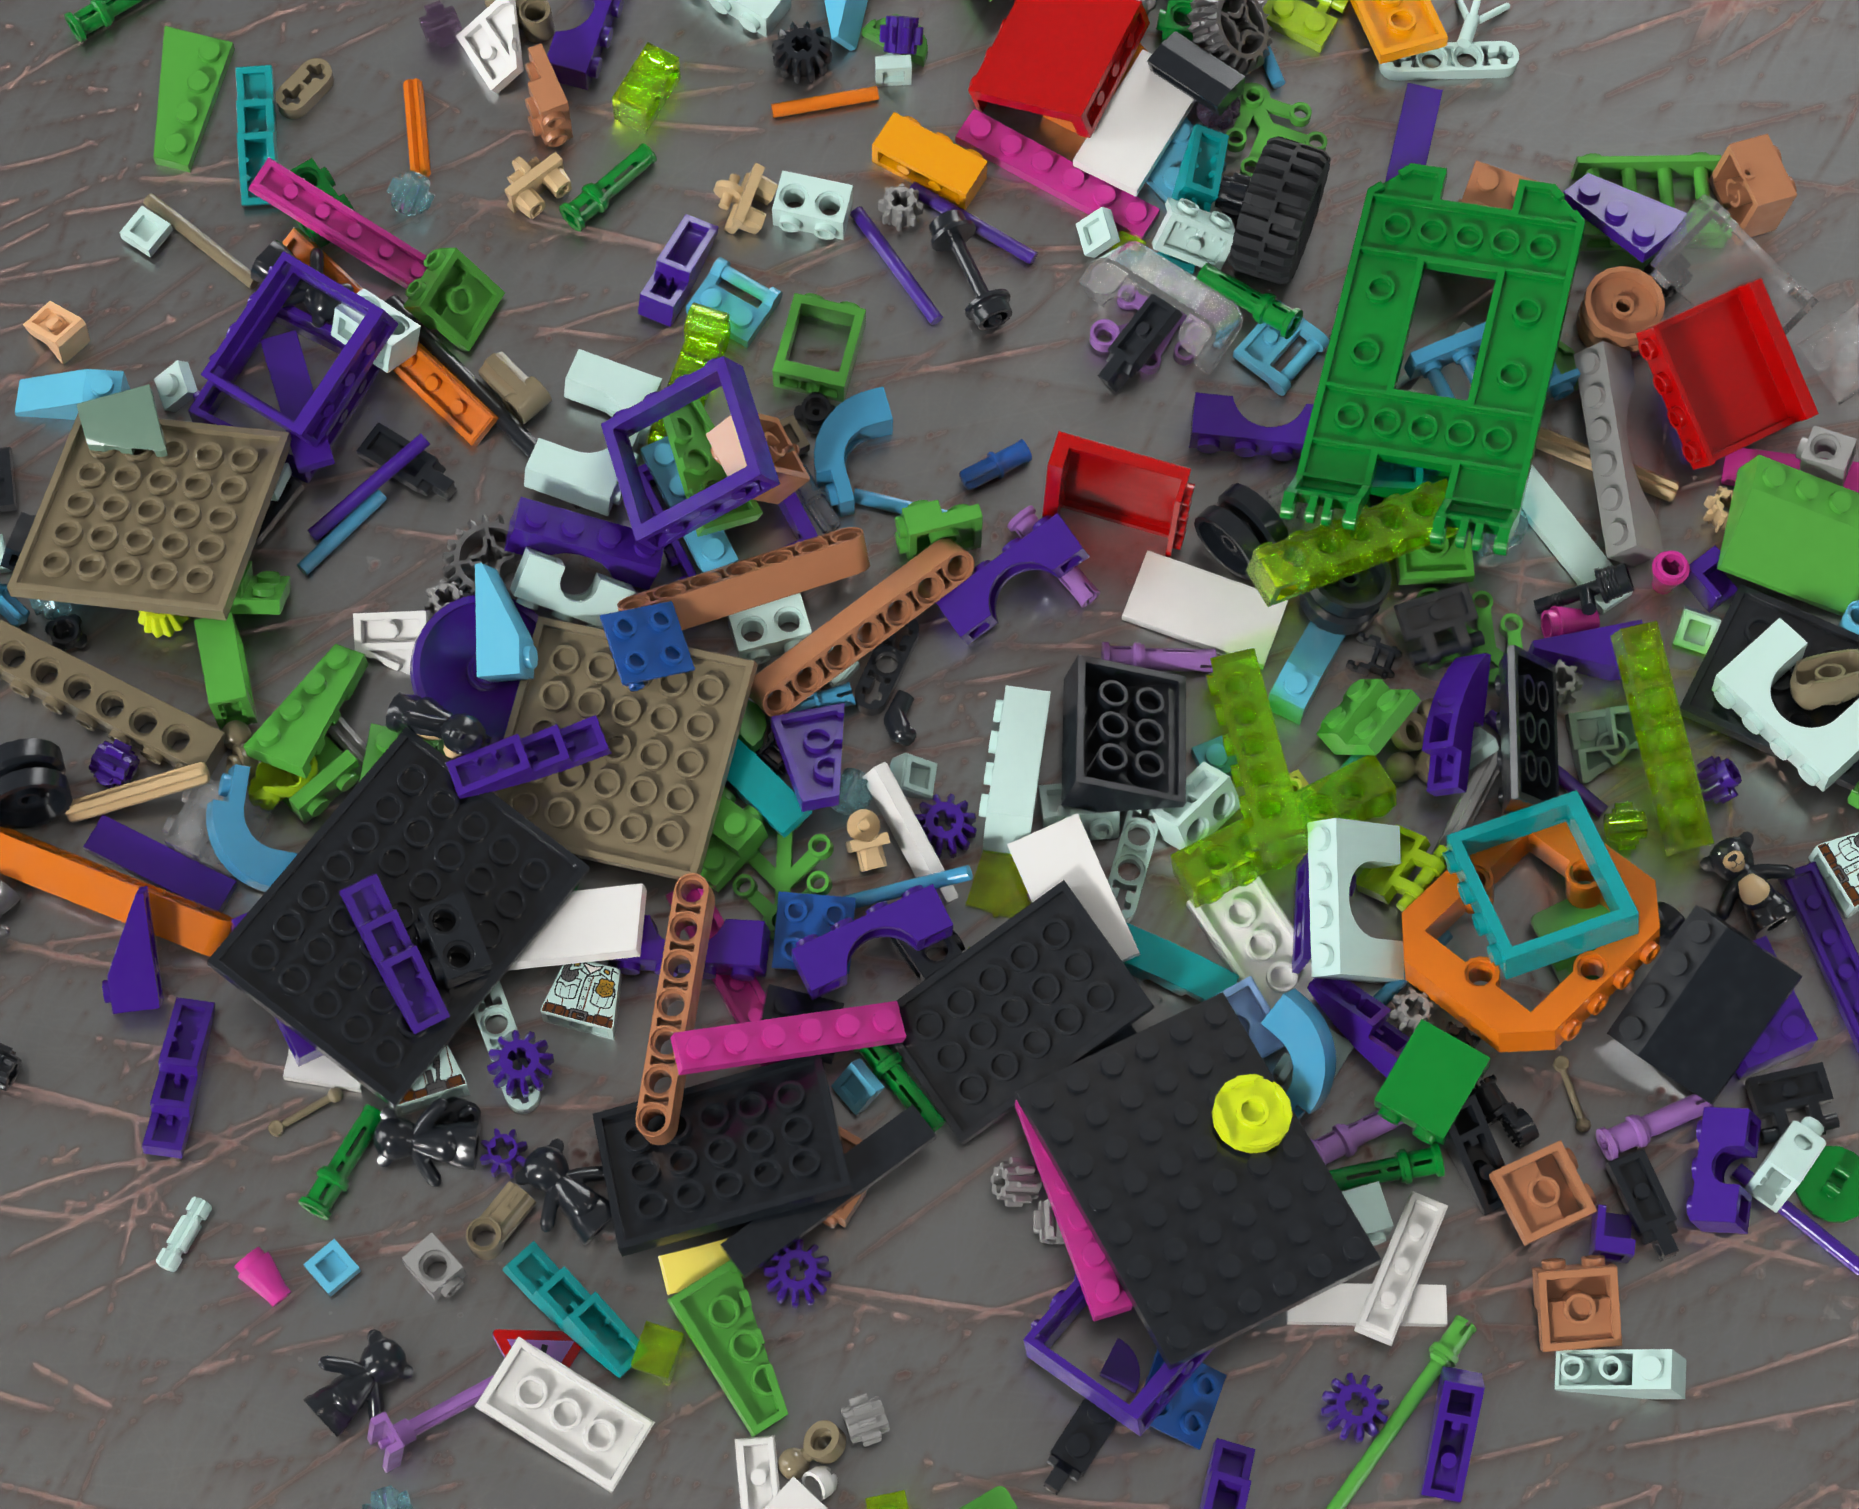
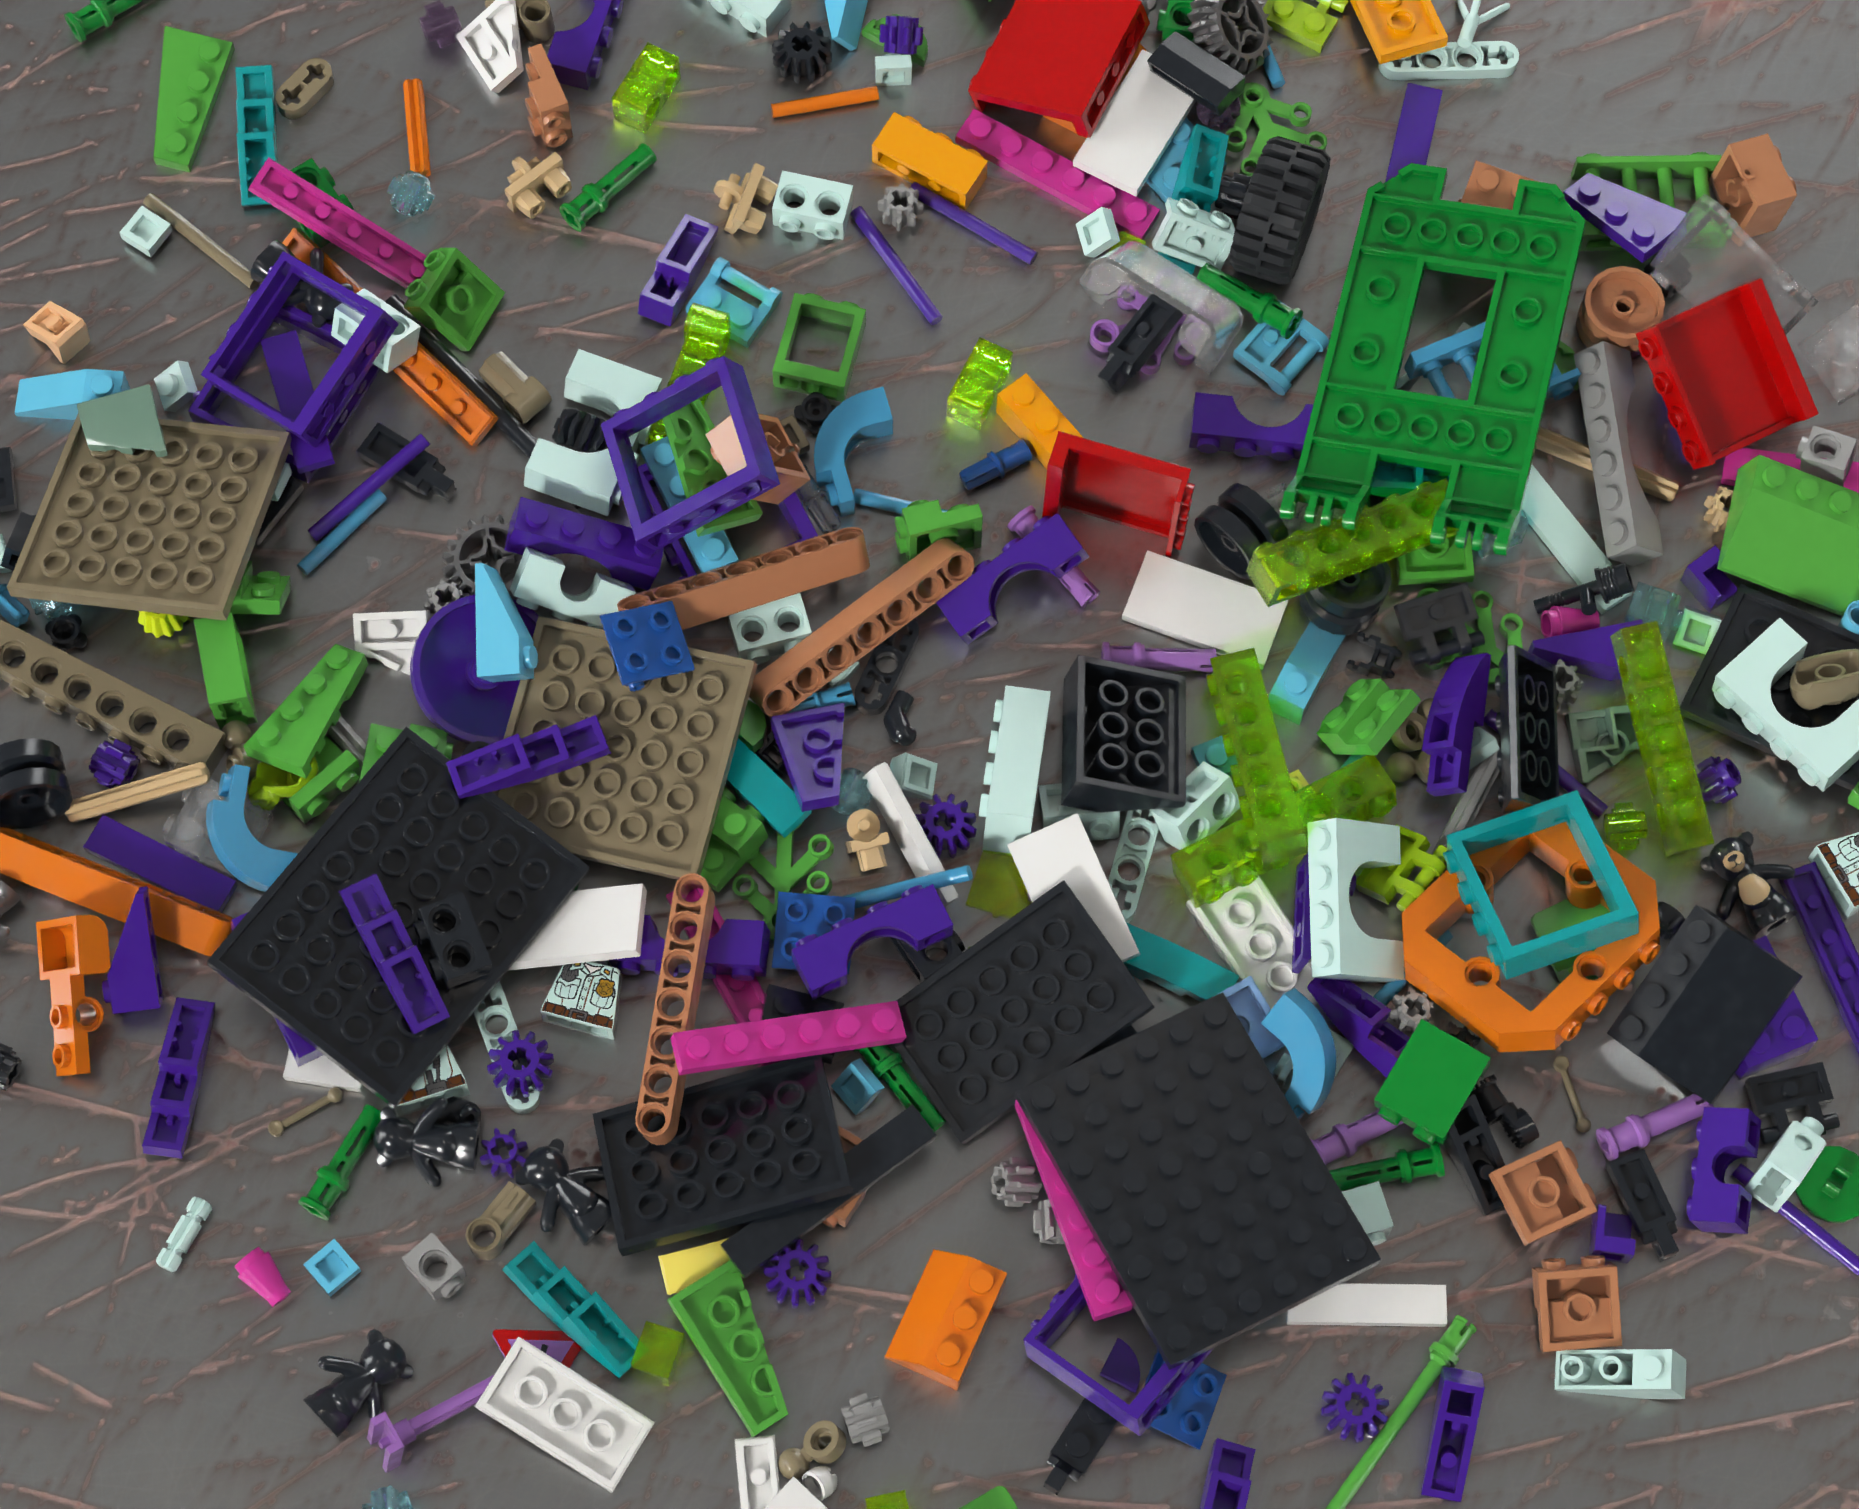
black piece [386,692,492,759] -> none
black piece [929,210,1012,331] -> none
neon yellow tile [1212,1074,1293,1154] -> none
white tile [1354,1191,1448,1346] -> none
dark pink cone [1652,551,1690,595] -> none
none -> orange plate [36,915,111,1077]
none -> black gear [552,408,608,453]
none -> orange slope [885,1249,1007,1391]
none -> clear neon green brick [946,337,1013,431]
none -> light orange brick [996,373,1084,469]
none -> clear light blue brick [1623,582,1684,642]

